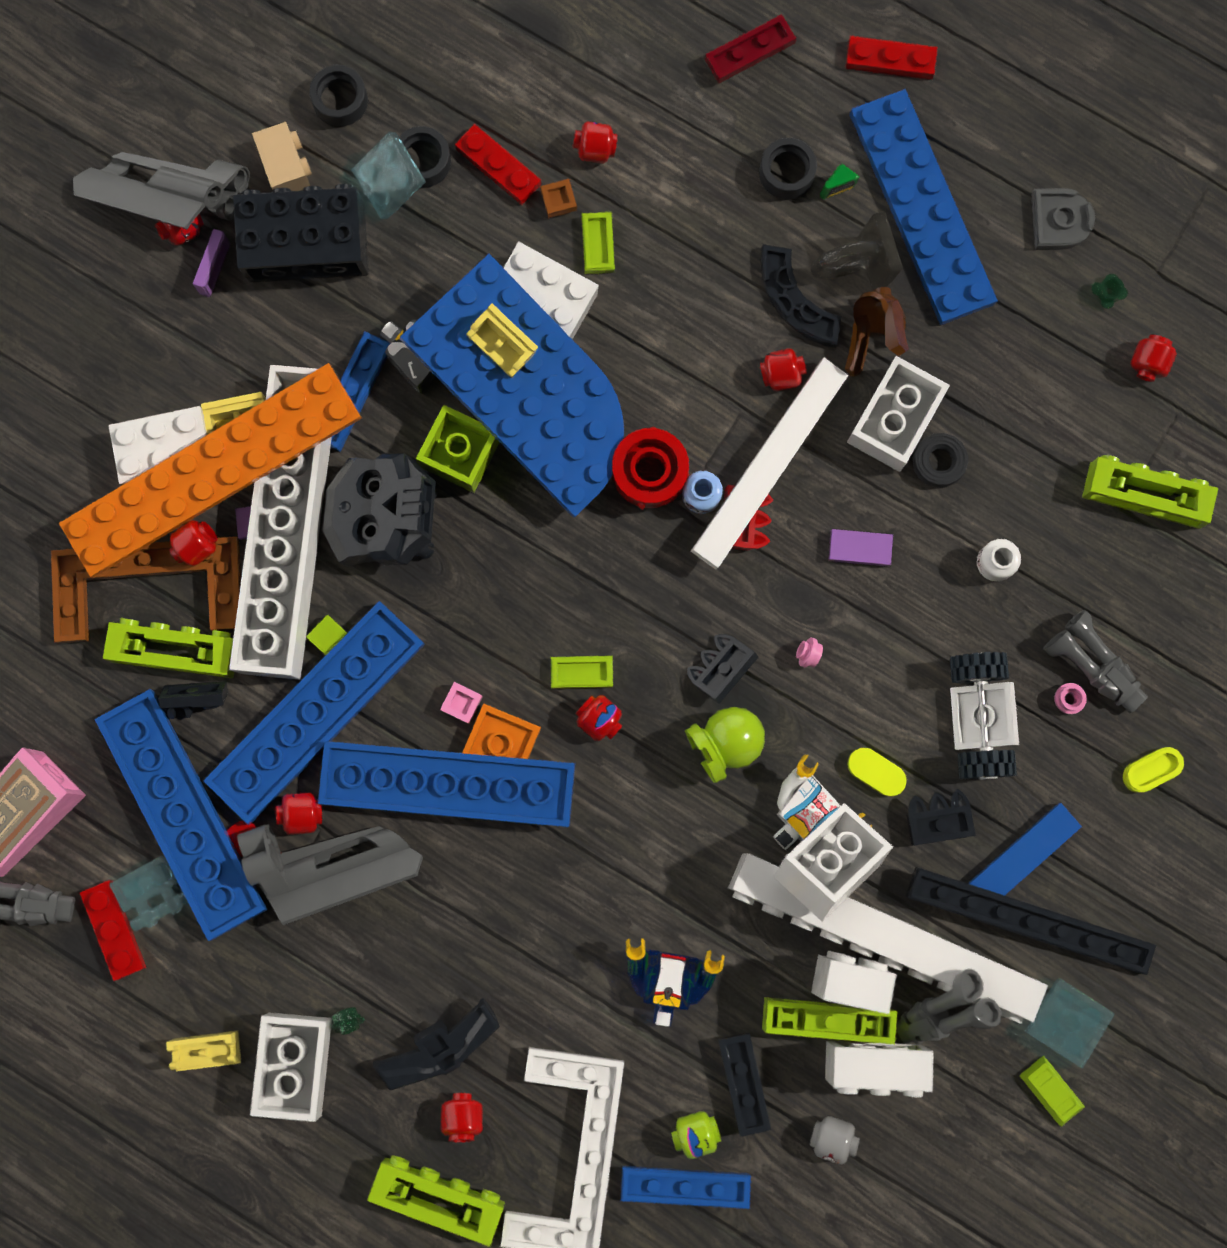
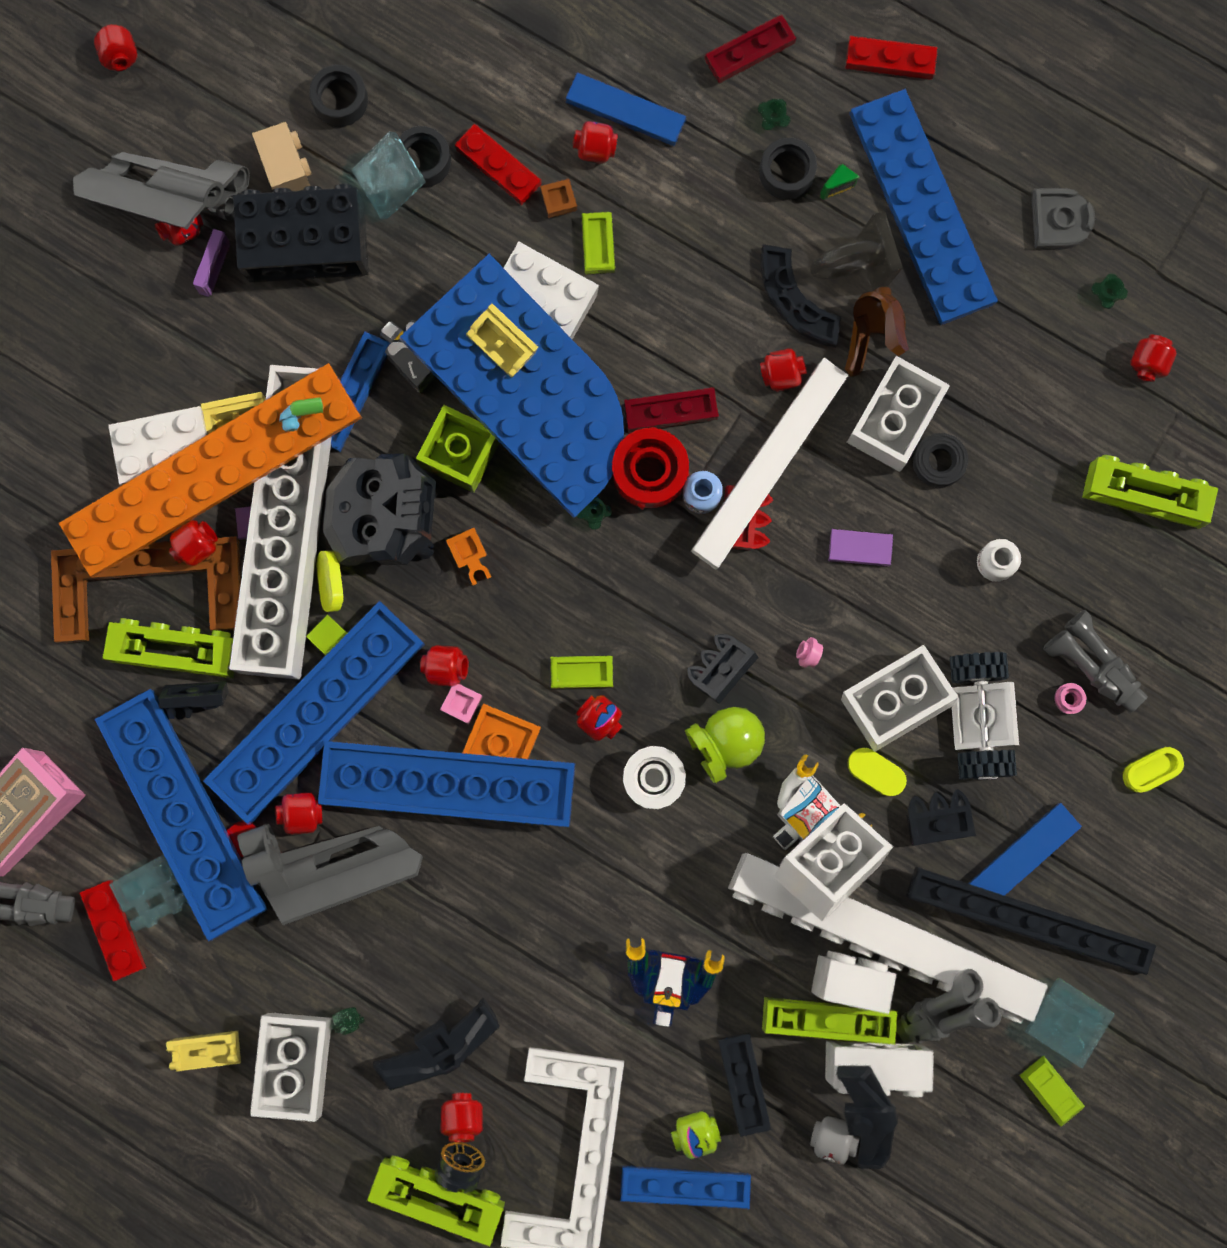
none -> red head [94,25,137,71]
none -> arm [279,397,323,432]
none -> neon yellow tile [316,551,343,612]
none -> red head [420,645,469,687]
none -> black wheel [435,1142,485,1193]
none -> orange plate [446,527,491,585]
none -> blue tile [566,72,686,146]
none -> clear green plate [576,495,612,530]
none -> white piece [623,746,686,809]
none -> dark red plate [624,387,719,432]
none -> clear green plate [758,99,790,131]
none -> black plate [836,1065,898,1169]
none -> white brick [841,645,958,752]

